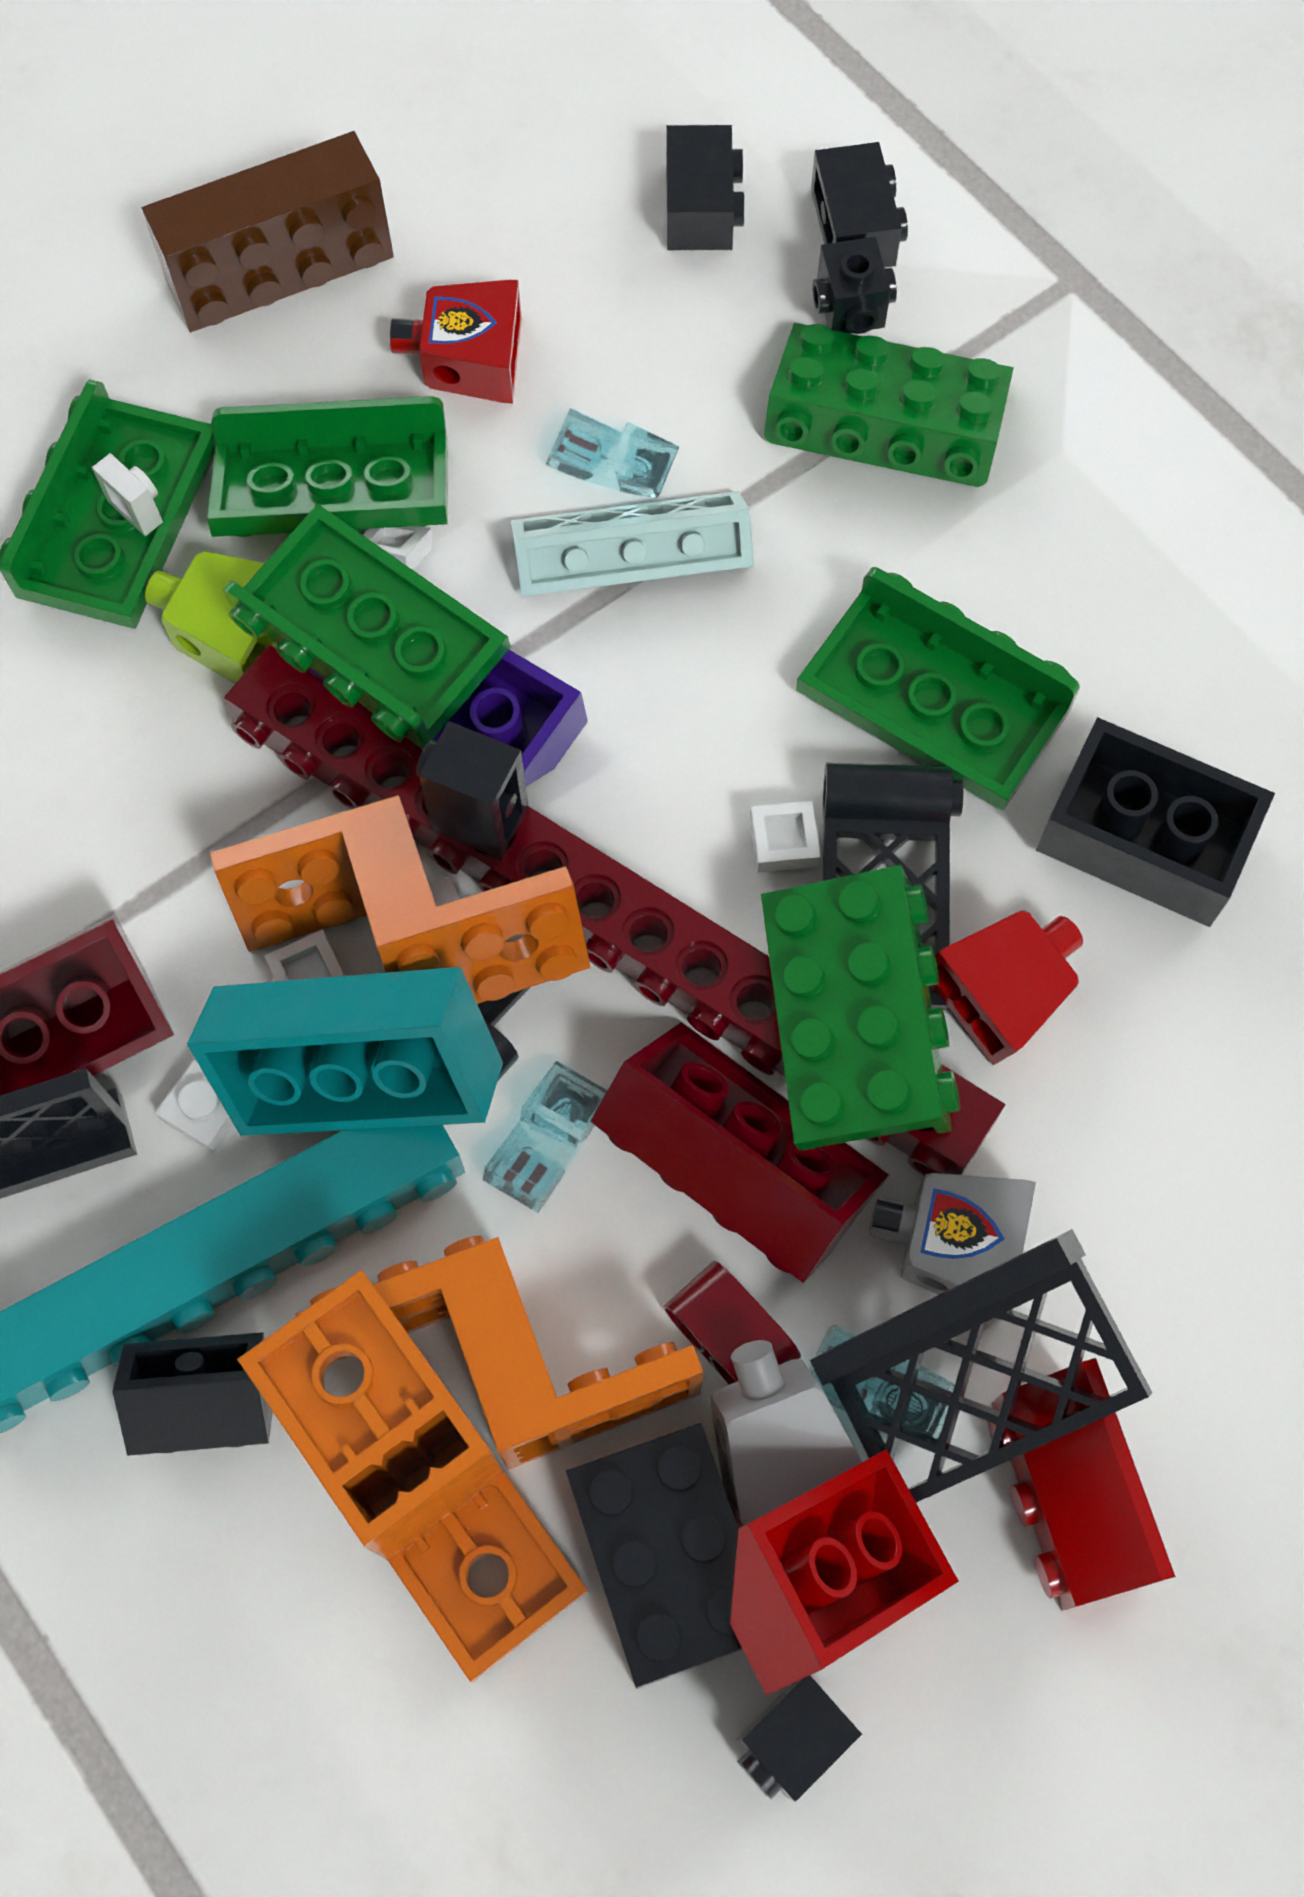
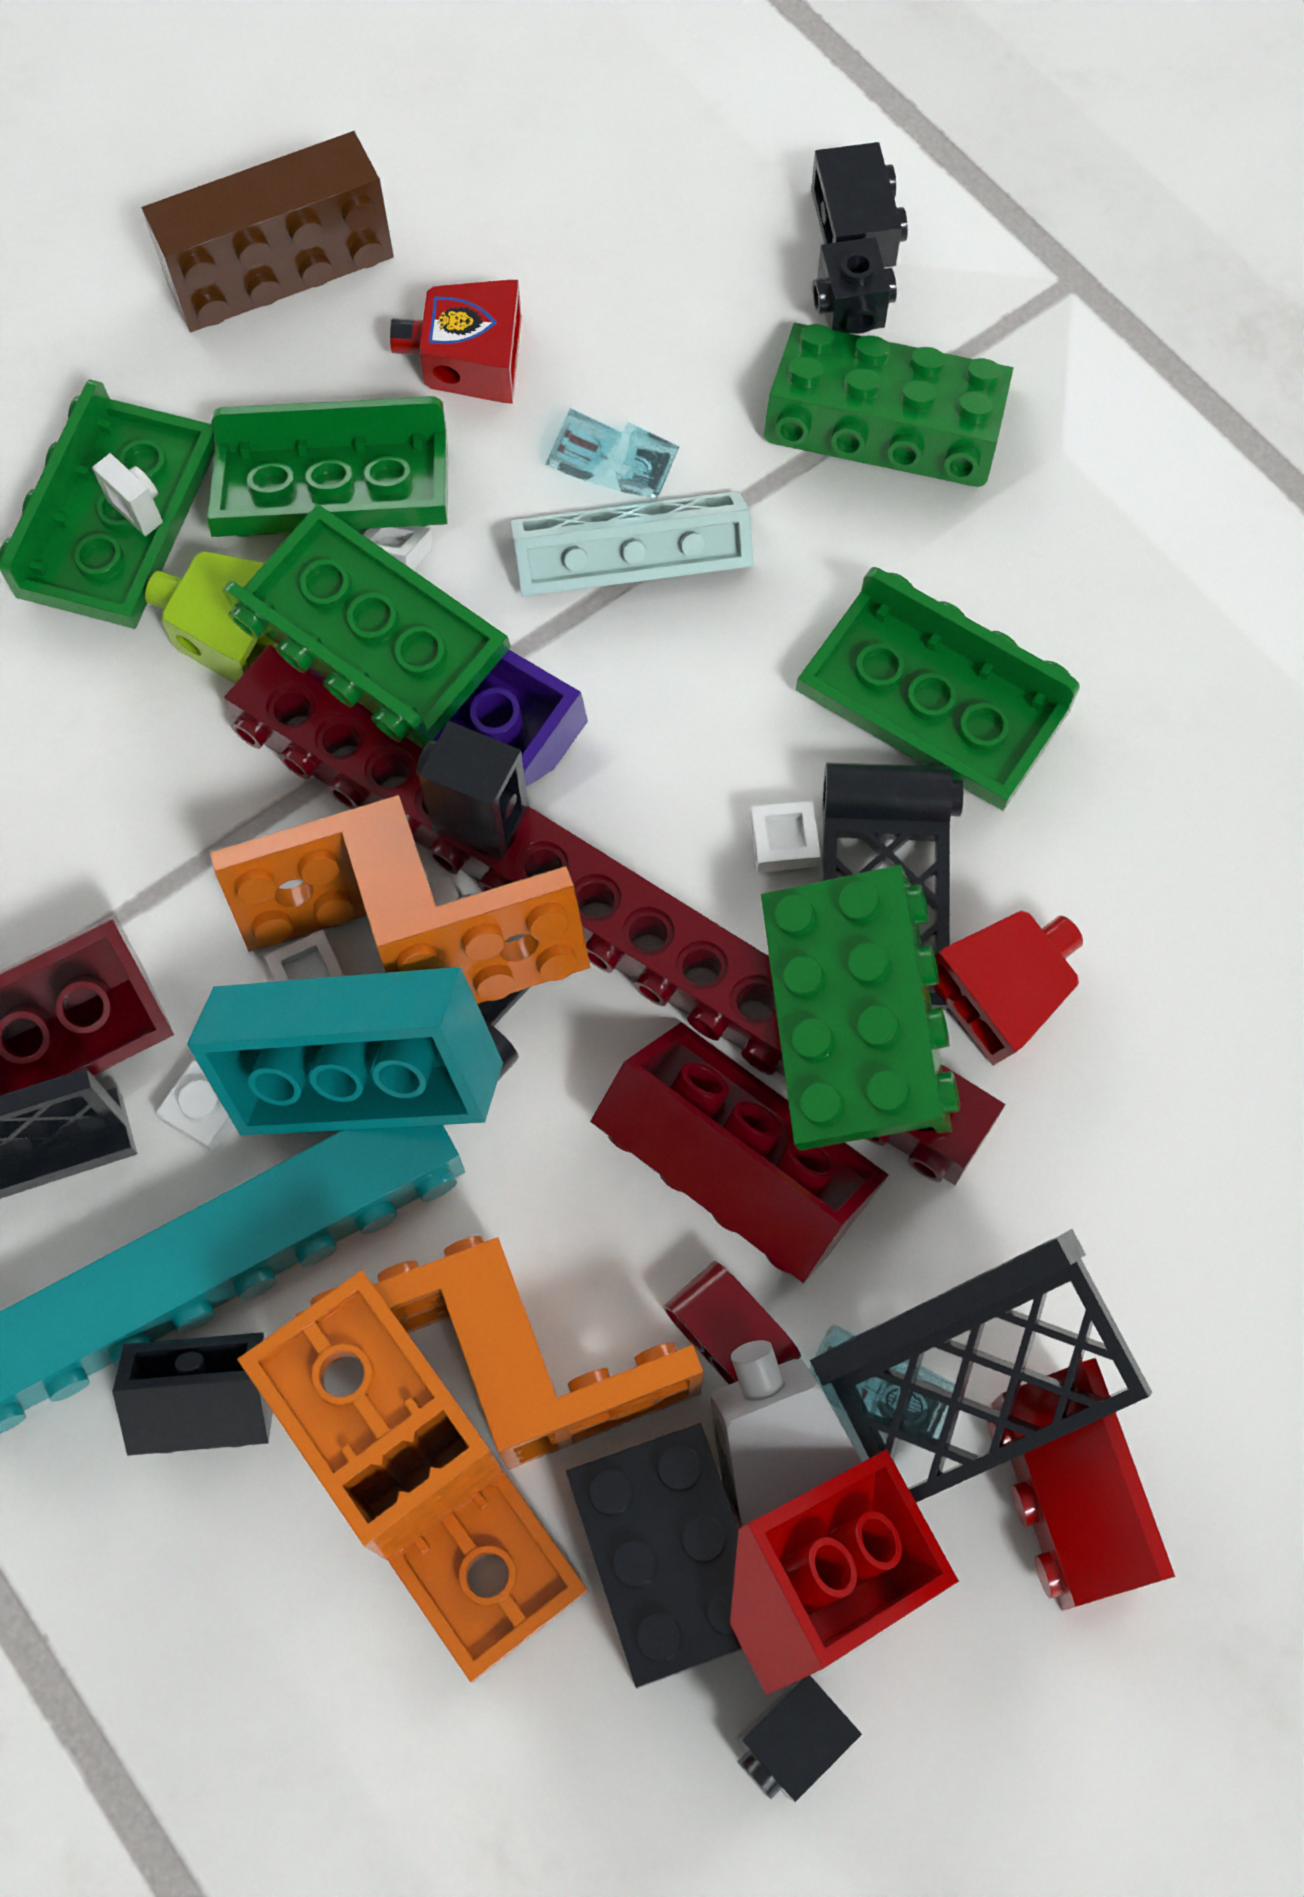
clear light blue slope [482,1061,607,1213] -> none
black brick [666,125,744,250] -> none
light grey torso [869,1173,1036,1320] -> none
black brick [1035,717,1275,927] -> none

